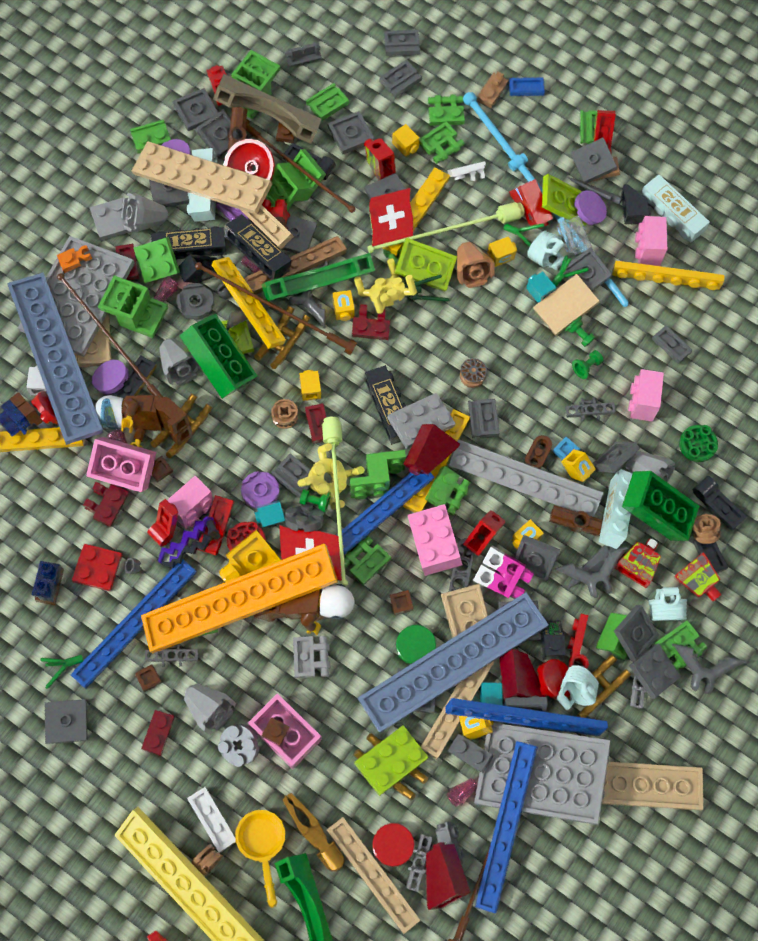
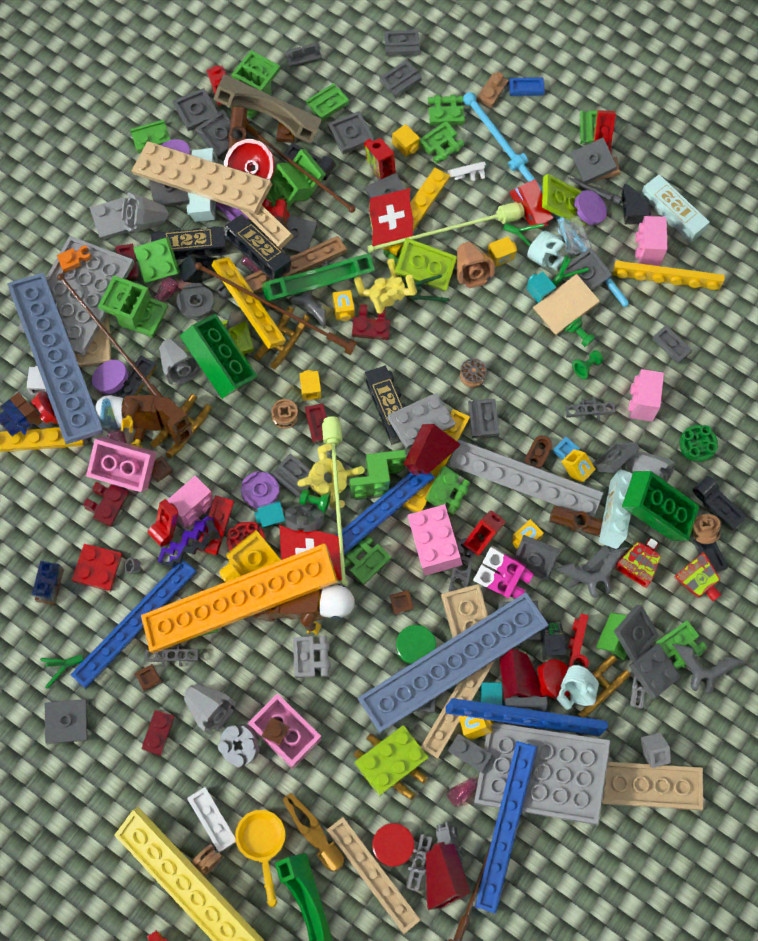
light aqua piece [649,587,687,621] -> none
none -> light grey brick [641,733,671,768]

